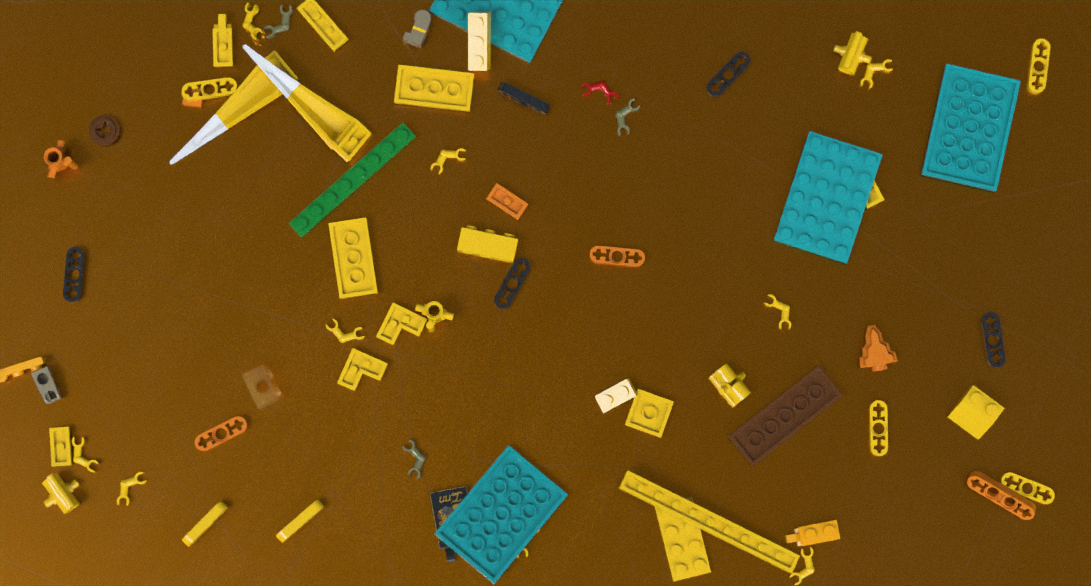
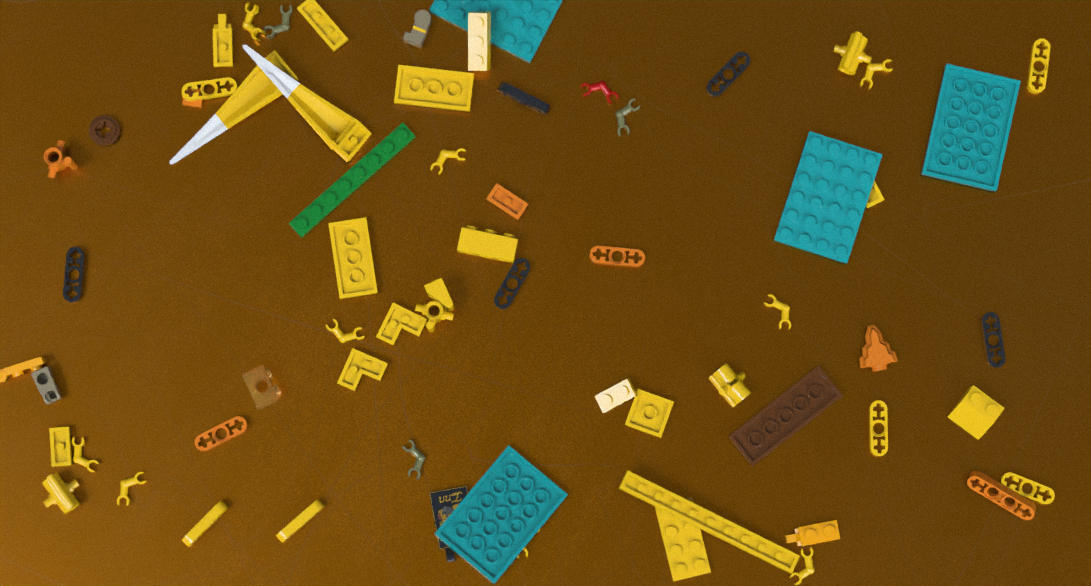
none -> yellow tile [424,278,454,311]

